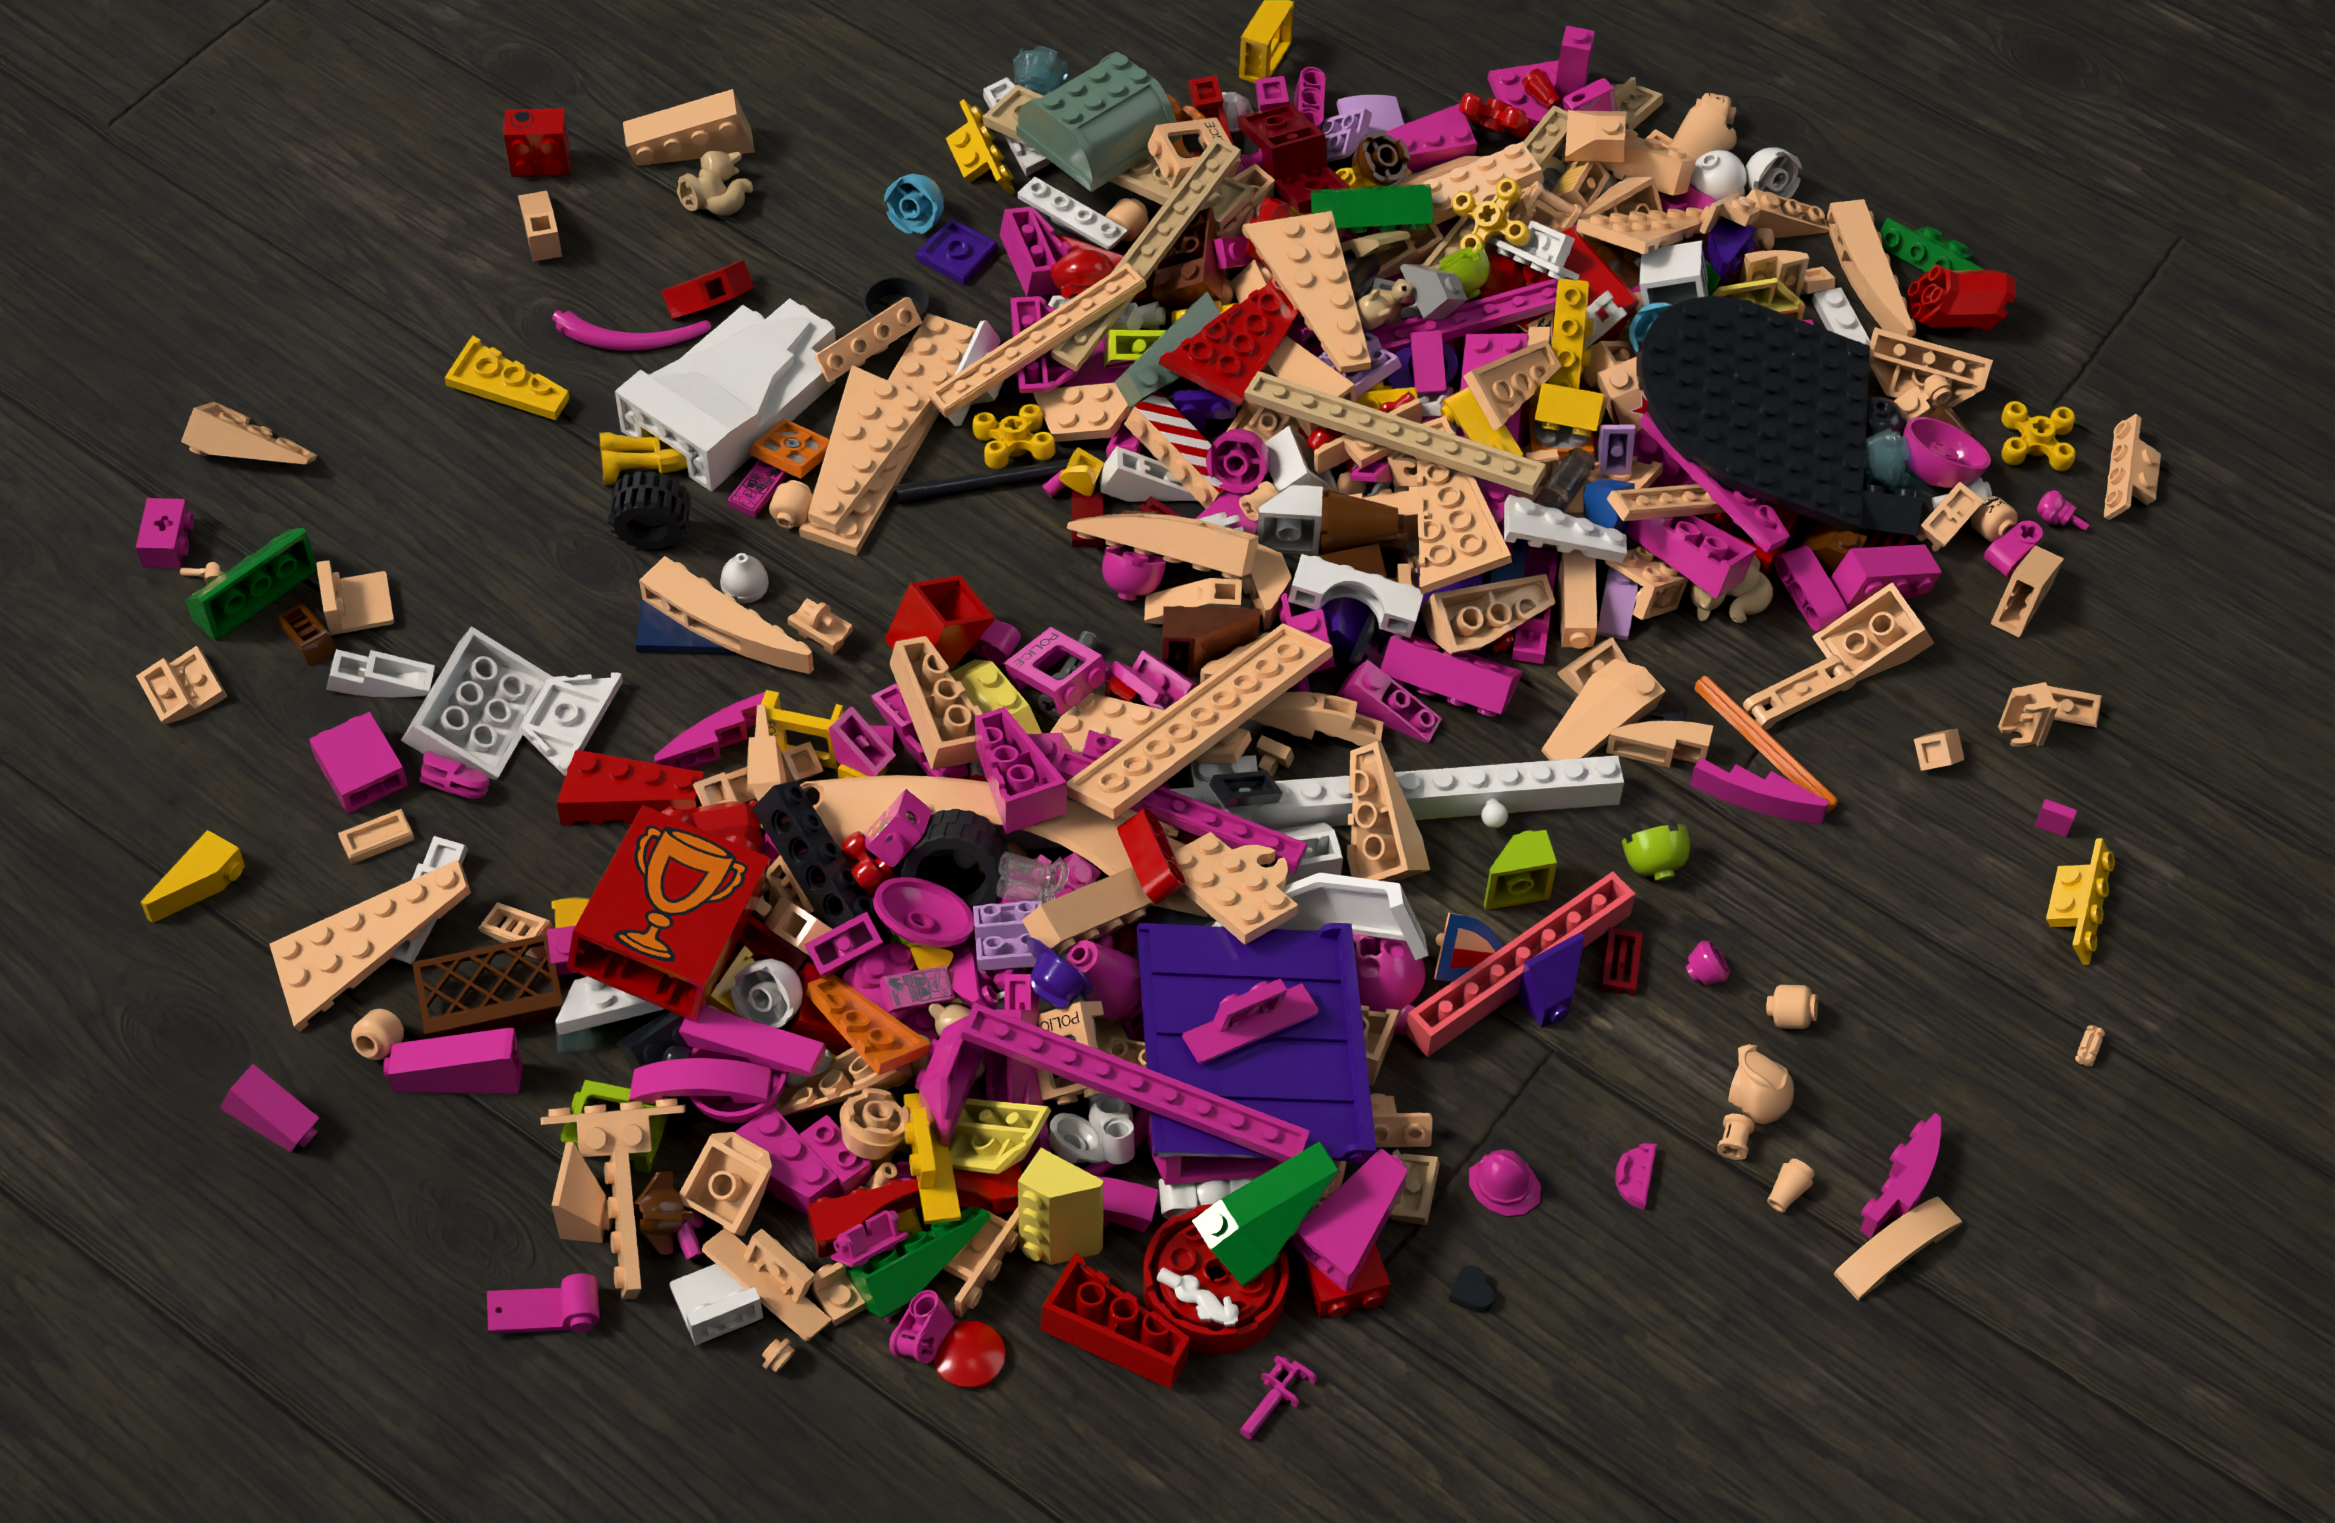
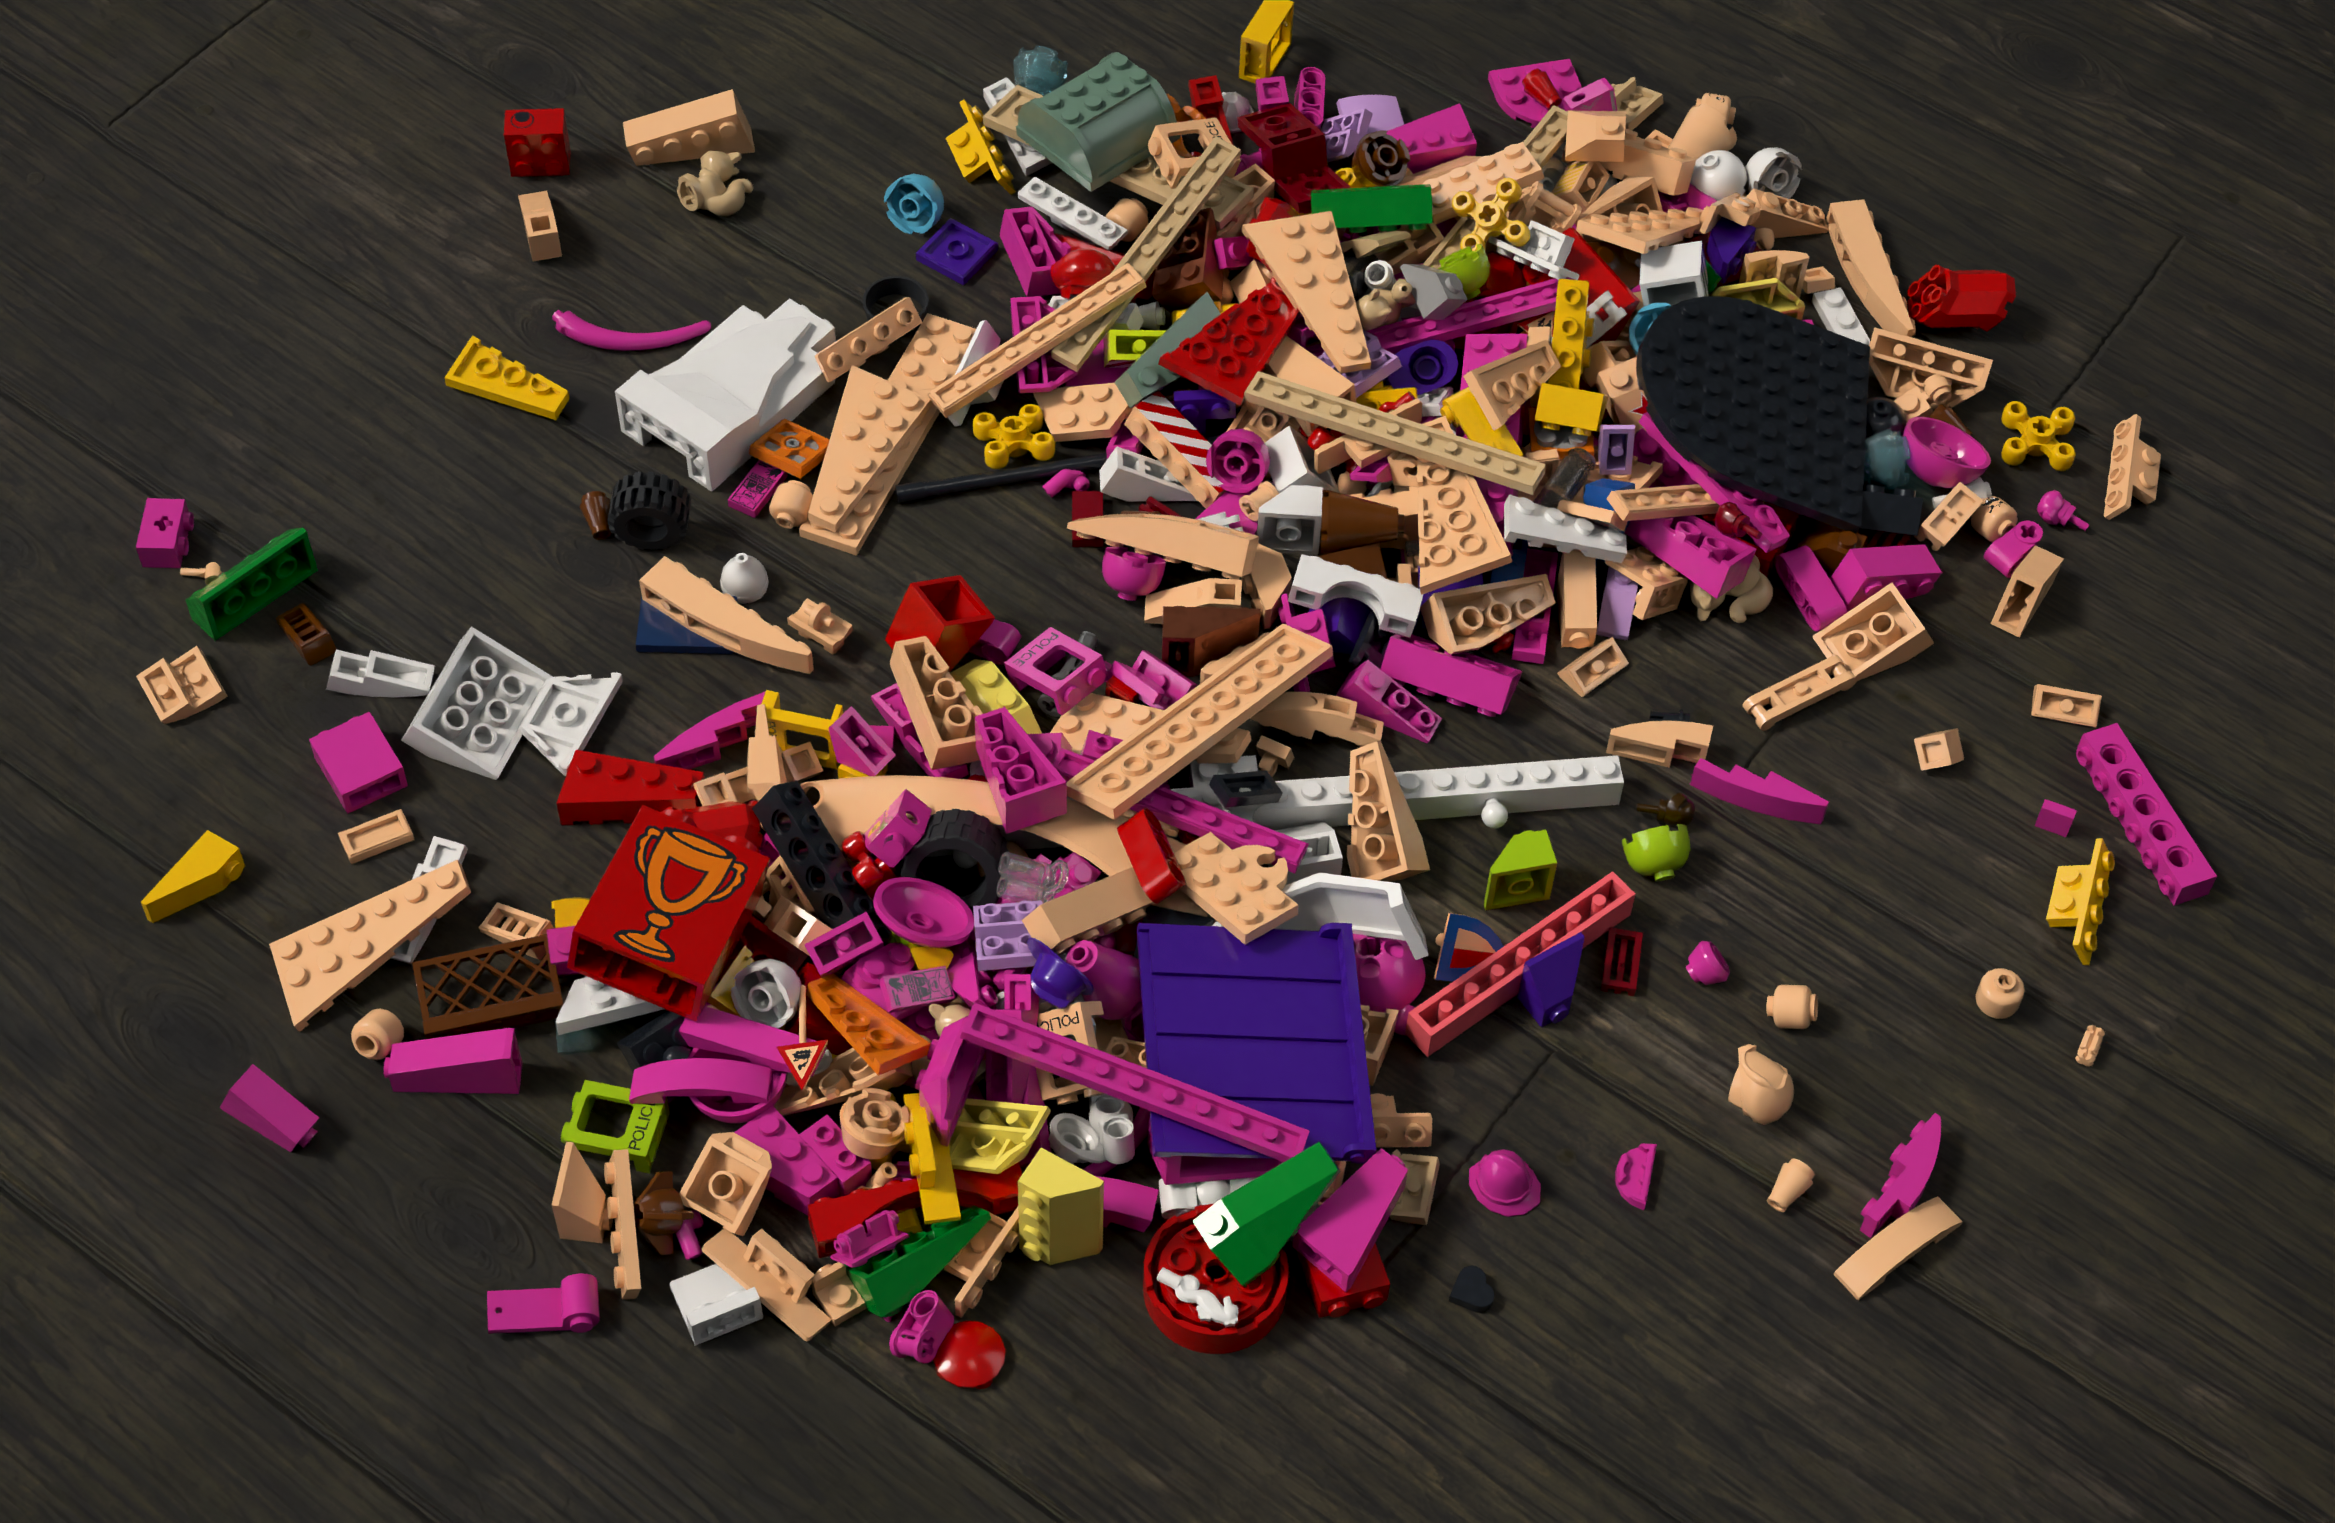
light nougat wedge [181,402,317,464] -> none
light nougat bracket [316,560,394,635] -> none
dark pink arm [419,751,489,799] -> none
light nougat bracket [540,1098,686,1157] -> none
yellow piece [599,432,688,486] -> none
red slope [661,260,754,319] -> none
light nougat plate [762,1338,795,1373] -> none
red wedge [1040,1252,1190,1389] -> none
yellow tile [1059,447,1104,496] -> none
dark pink bracket [1182,979,1319,1064] -> none
dark pink piece [1240,1356,1317,1439] -> none
dark pink tile [1410,330,1446,395] -> none
red gear [1459,93,1532,139] -> none
light nougat wedge [1541,659,1666,761] -> none
dark pink slope [1555,26,1595,97] -> none
orange axle [1695,676,1838,813] -> none
light nougat bush [1717,1114,1755,1160] -> none
green bracket [1880,217,1985,273] -> none
light nougat hinge [1998,682,2058,747] -> none
none -> reddish brown cone [580,491,611,540]
none -> piece [777,985,828,1092]
none -> white cone [1364,260,1396,291]
none -> light nougat tile [1557,499,1628,531]
none -> dark brown piece [1636,793,1695,828]
none -> dark red piece [1715,502,1762,539]
none -> light nougat head [1976,968,2025,1019]
none -> dark pink brick [2076,723,2217,906]

